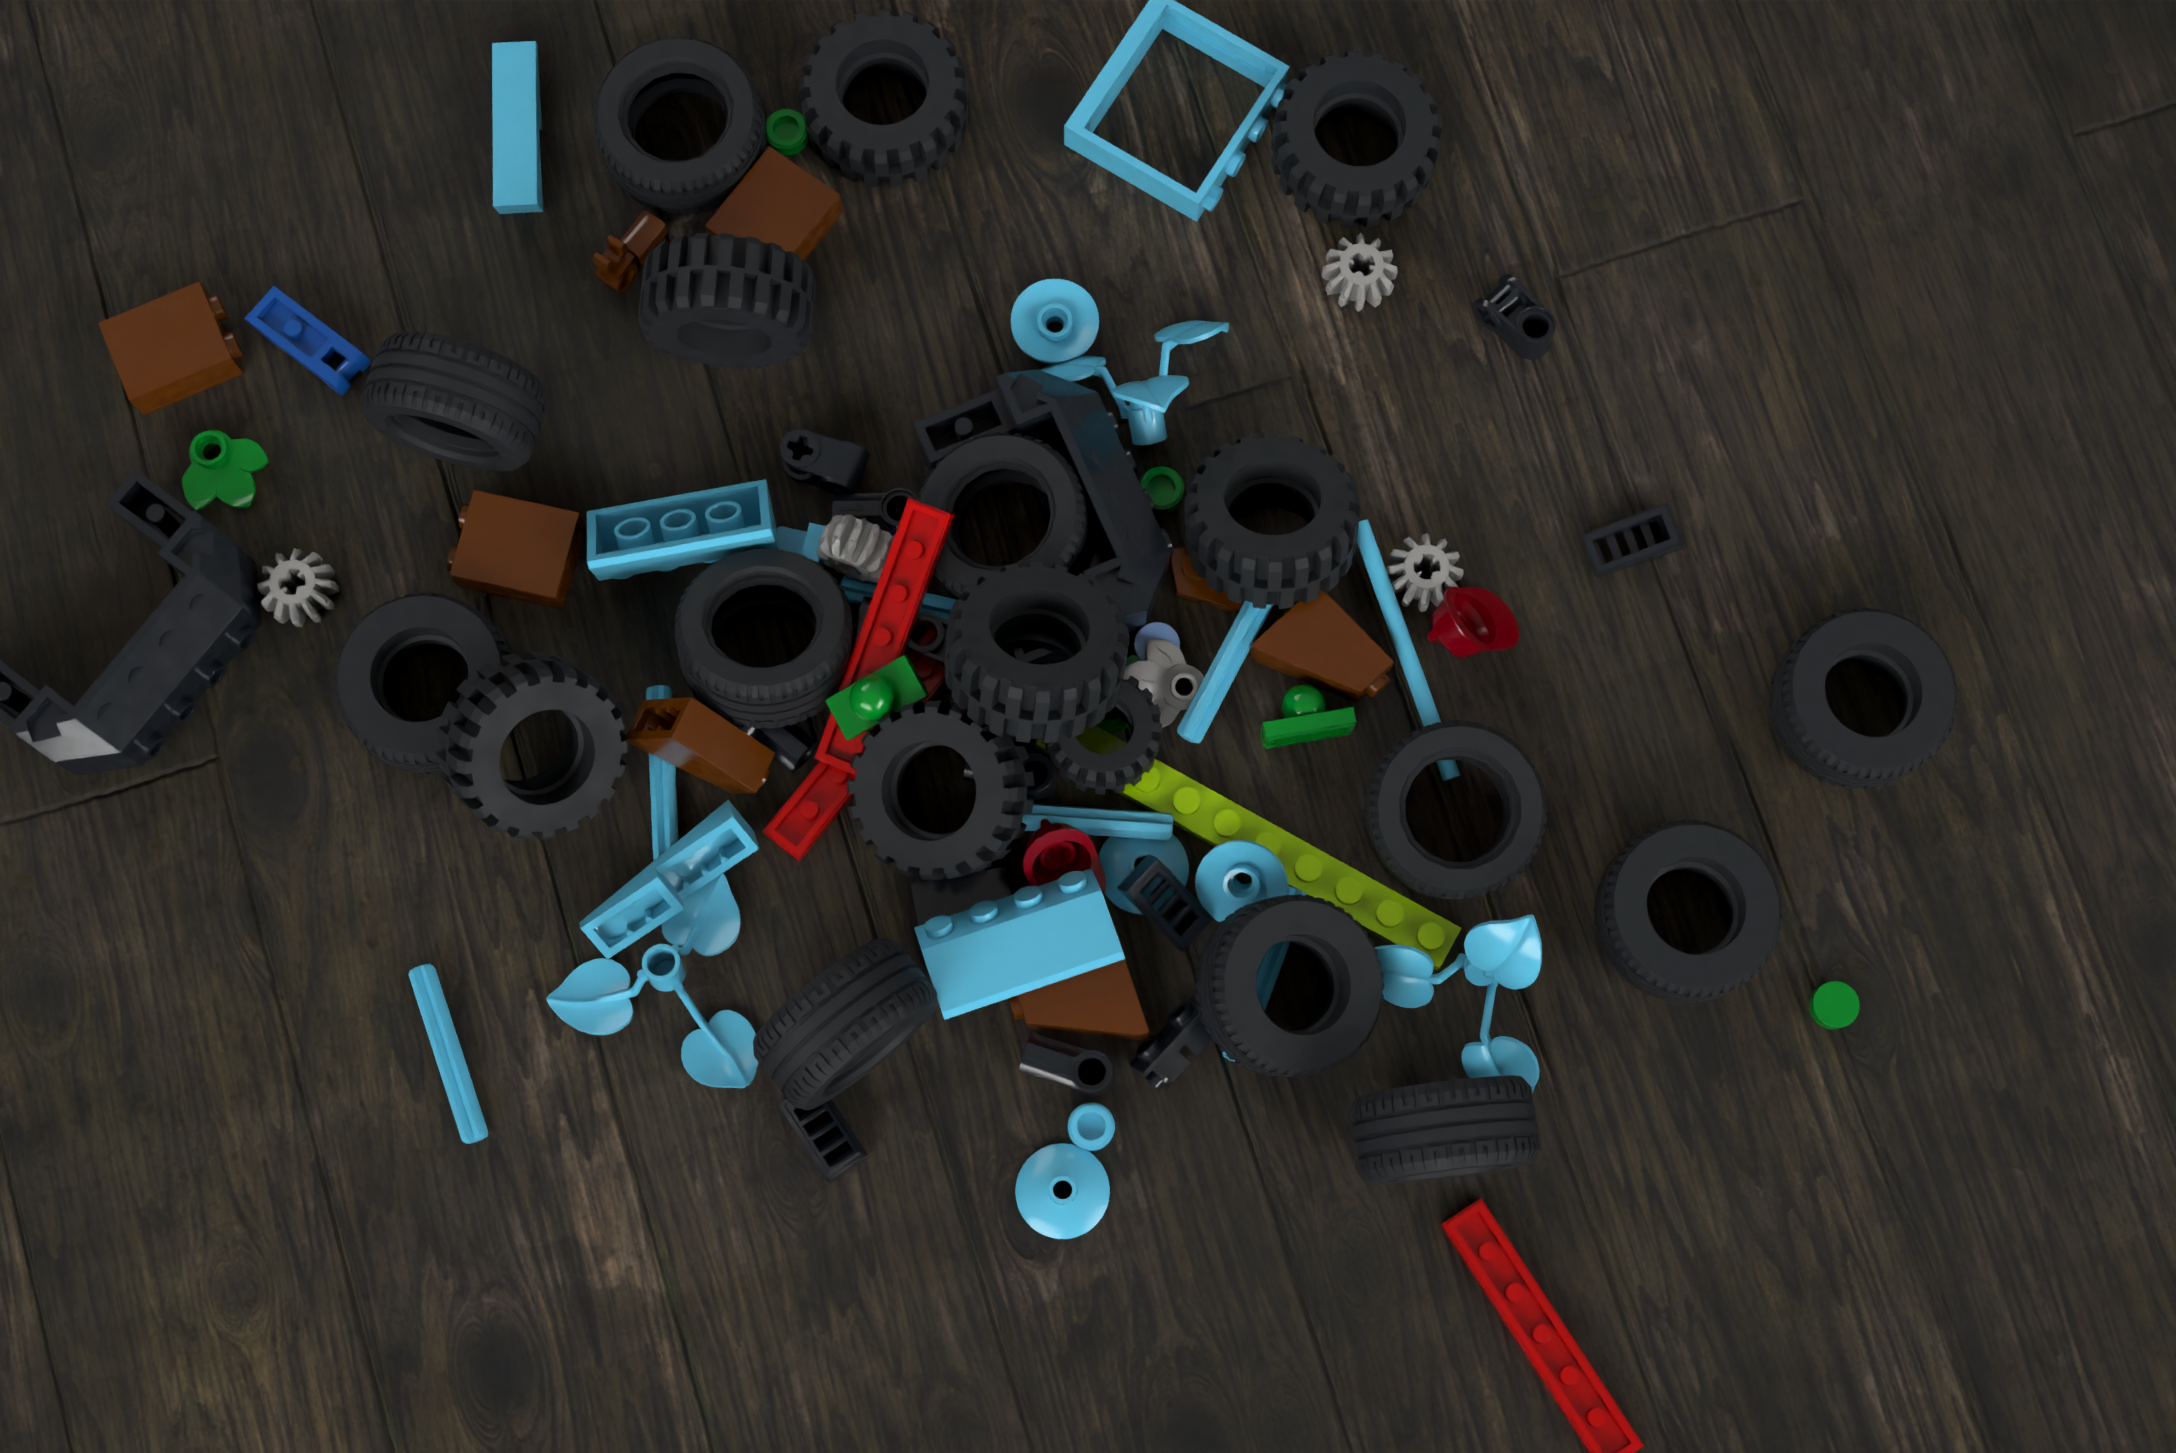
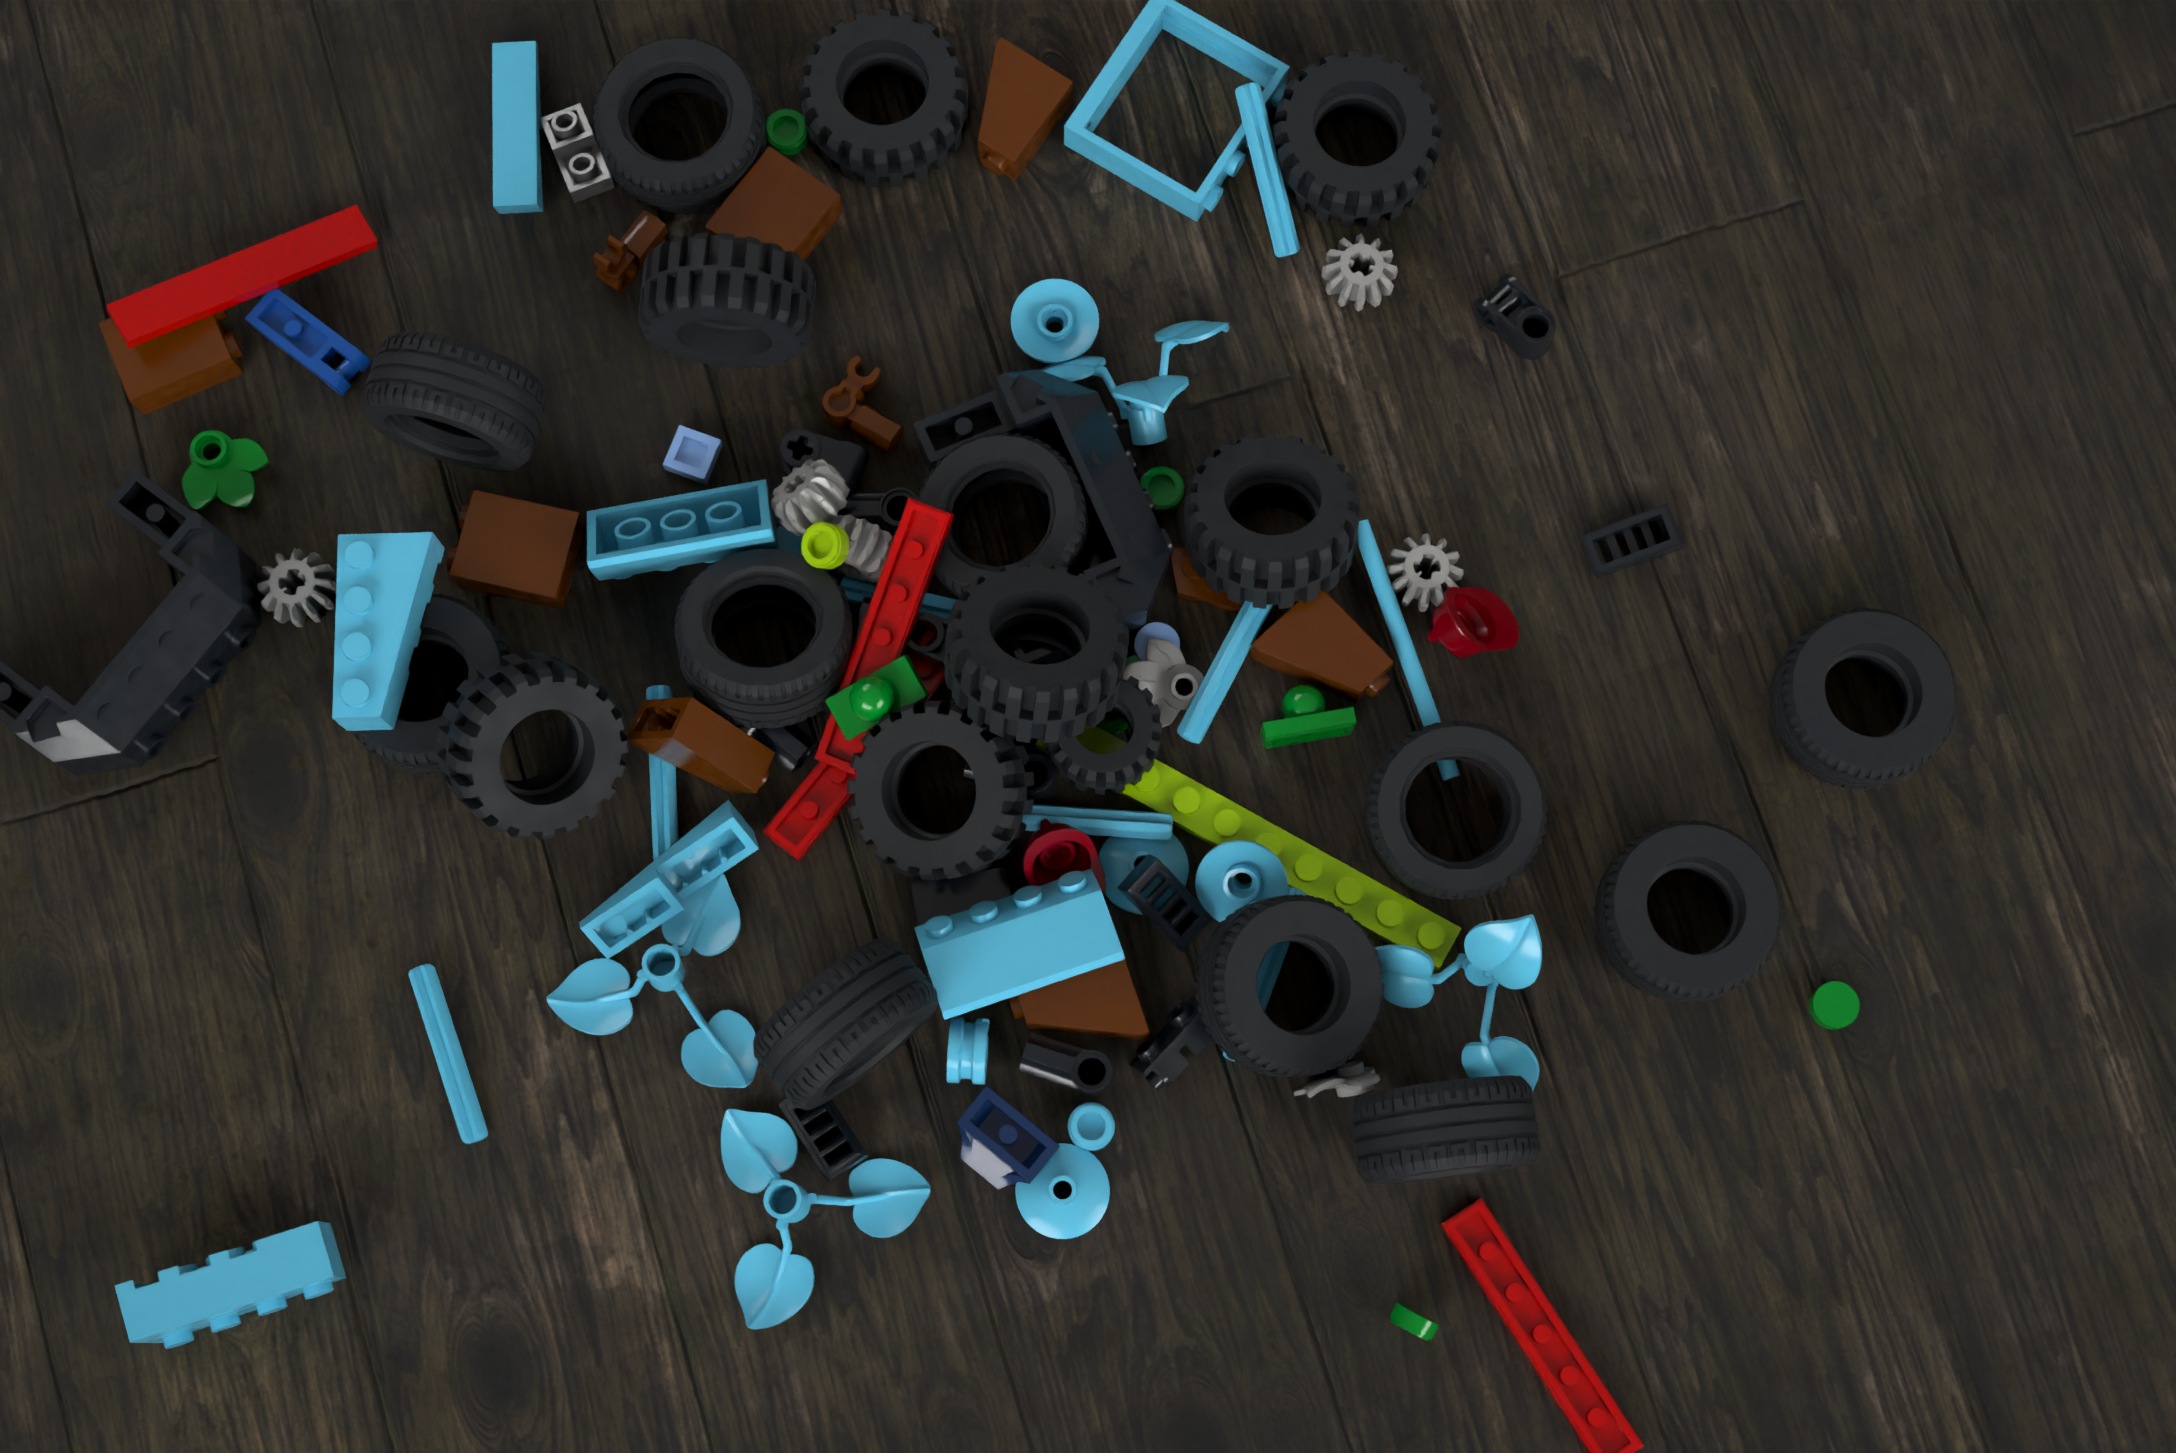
none -> red tile [106,205,377,349]
none -> medium azure wedge [114,1221,346,1349]
none -> medium azure wedge [332,532,445,731]
none -> flat silver slope [540,103,615,203]
none -> light blue tile [663,425,723,485]
none -> medium azure plant [721,1109,931,1330]
none -> light grey gear [770,459,850,537]
none -> lime tile [801,522,849,569]
none -> reddish brown bar [823,355,904,453]
none -> medium azure wheel [946,1017,989,1085]
none -> dark blue slope [956,1085,1060,1190]
none -> reddish brown slope [978,37,1073,181]
none -> medium azure axle [1235,82,1300,257]
none -> light grey plate [1294,1061,1380,1098]
none -> green tile [1389,1302,1439,1341]

